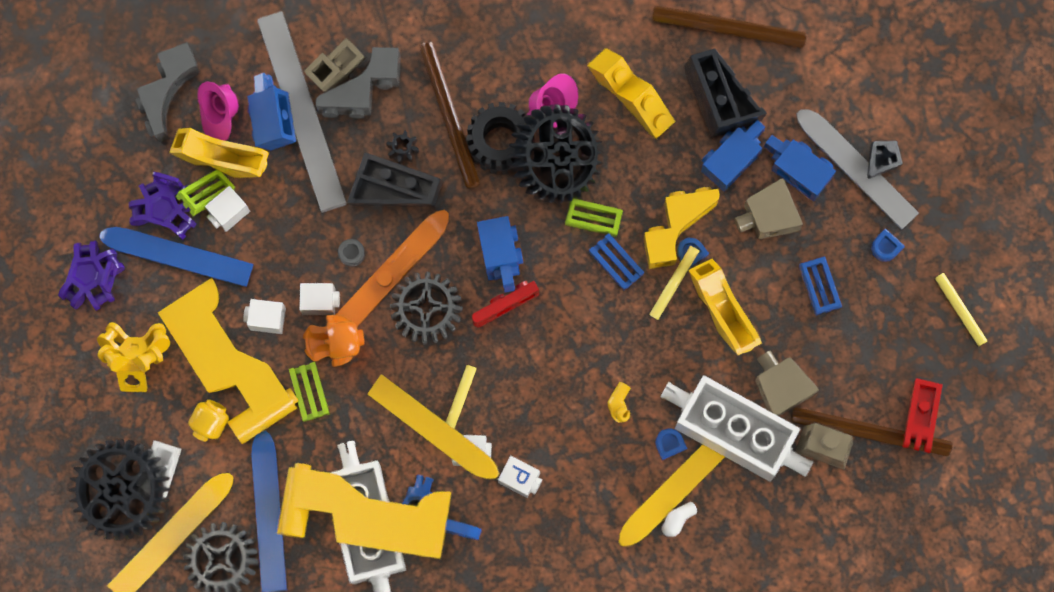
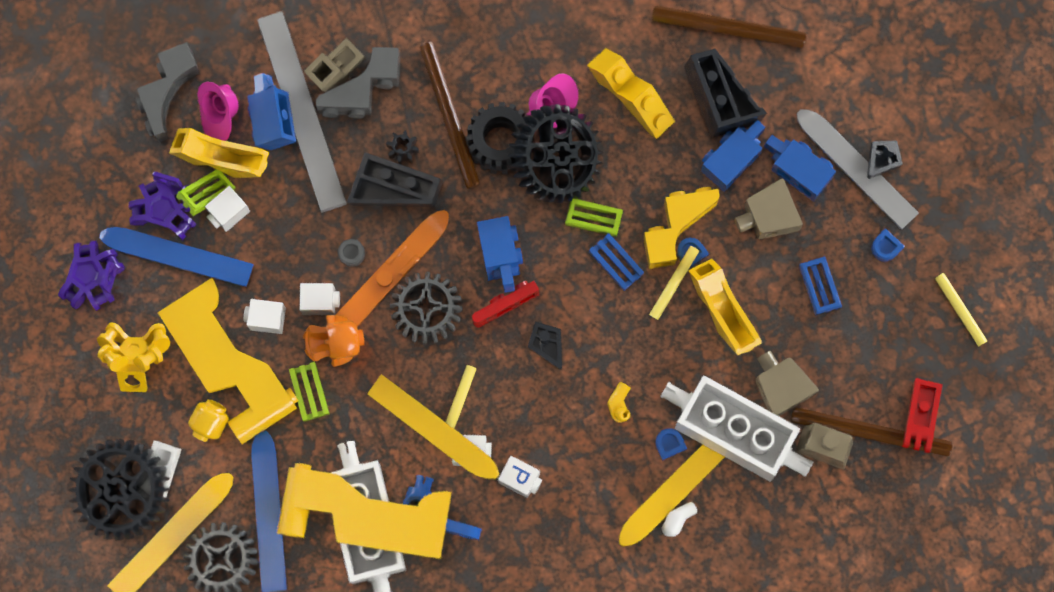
none -> black piece [527,321,562,370]

